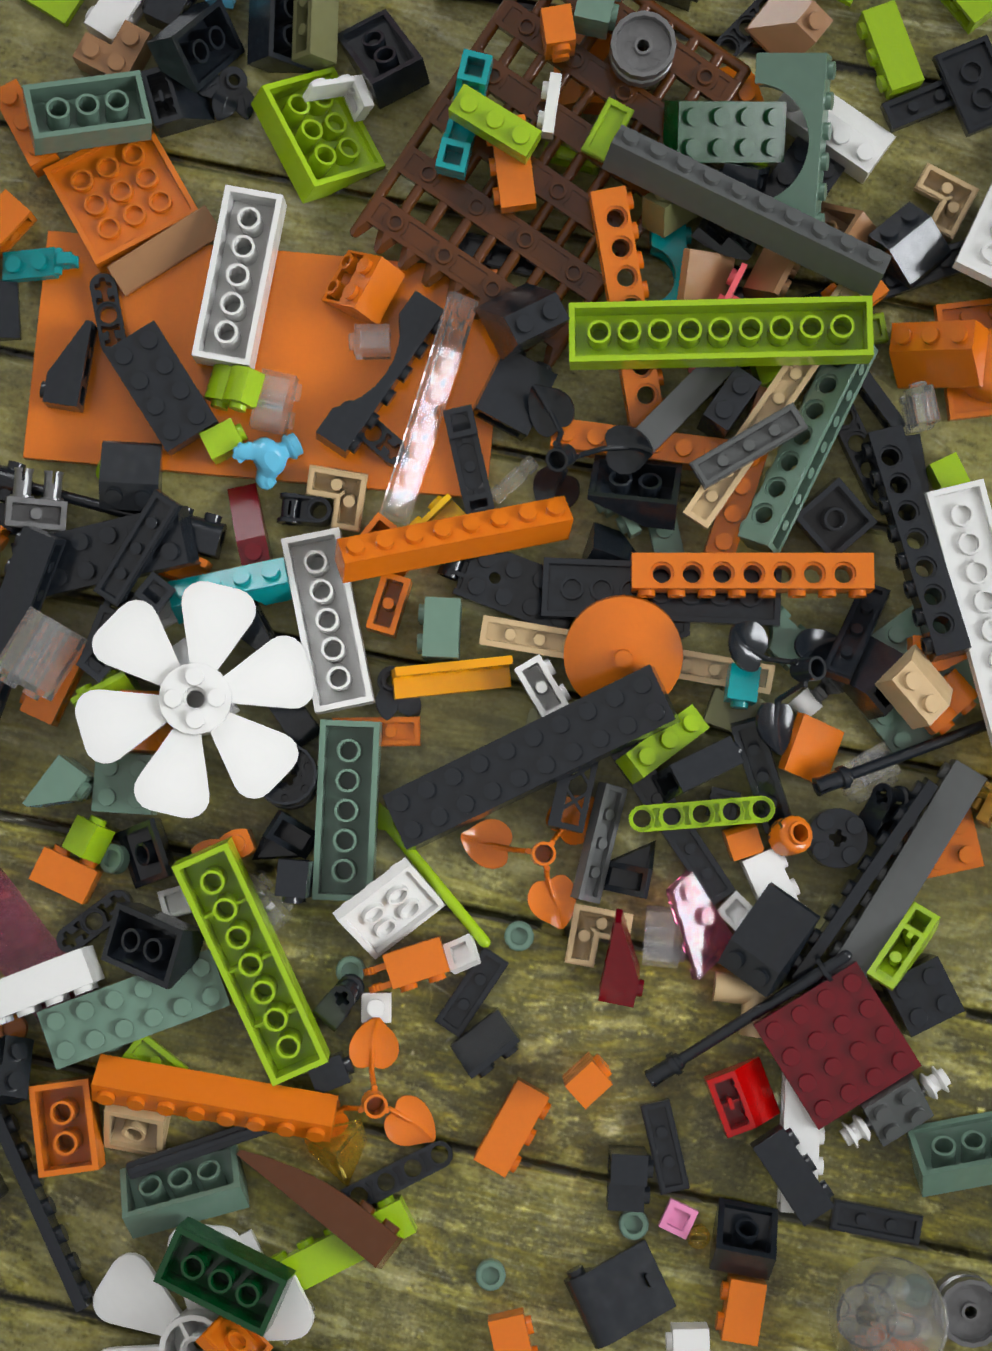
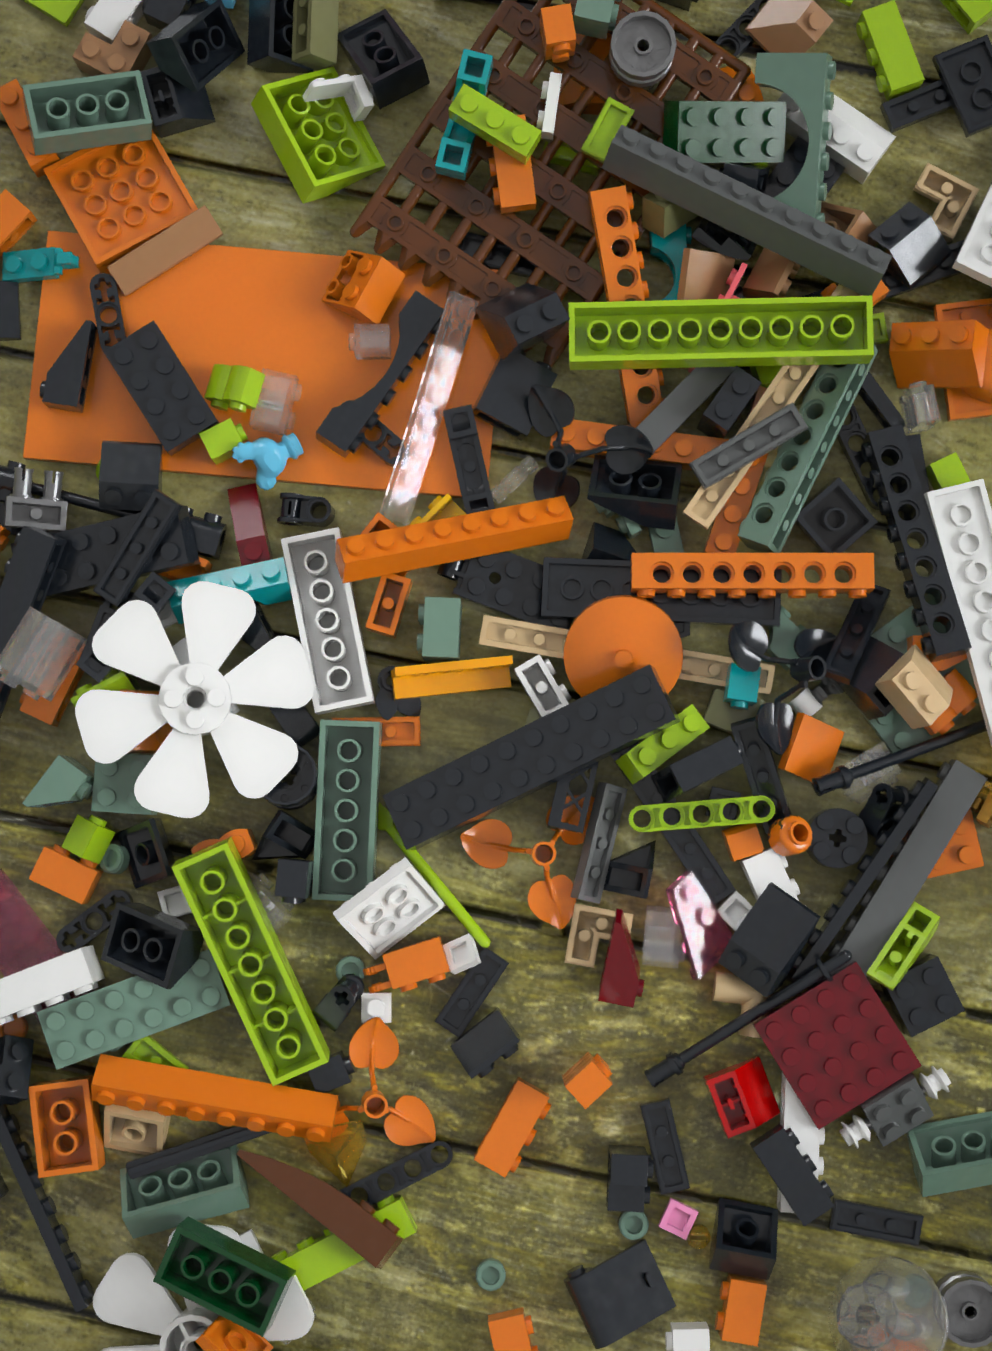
white brick [191,185,287,369] -> none
black plate [199,66,254,121] -> none
tan brick [306,464,369,532] -> none
sand green tile [504,921,534,951] -> none

